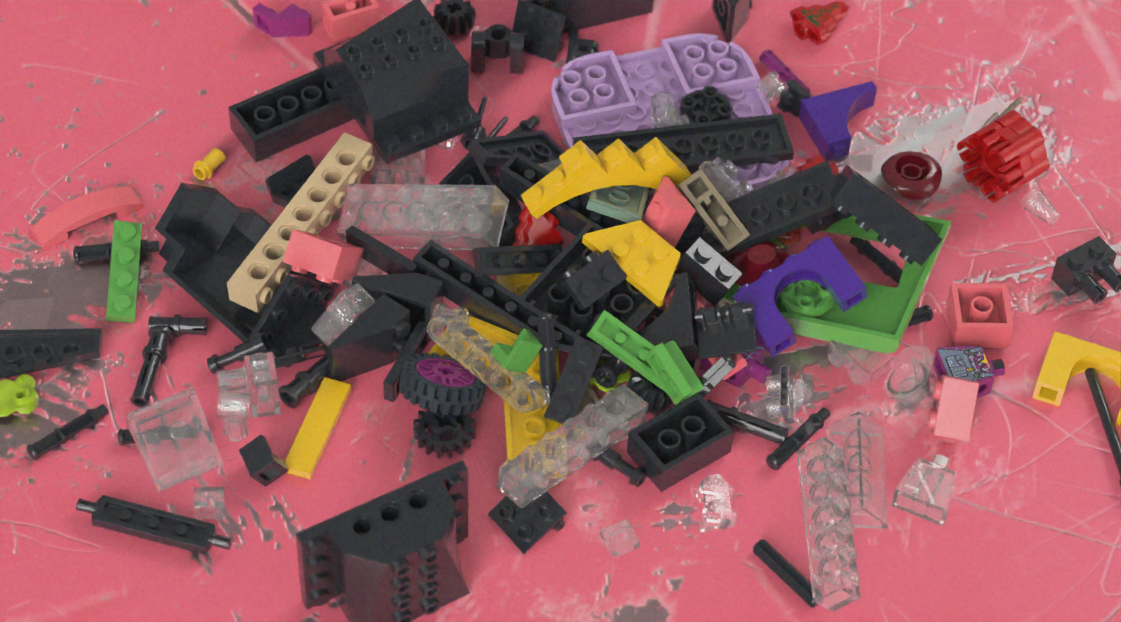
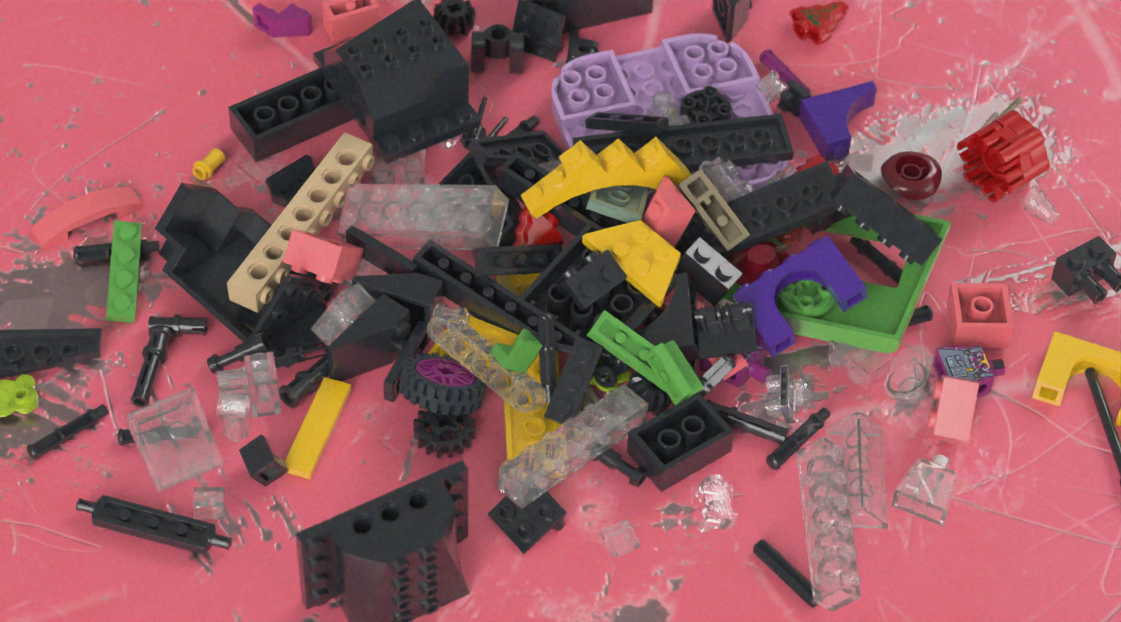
none -> black tile [585,111,669,134]

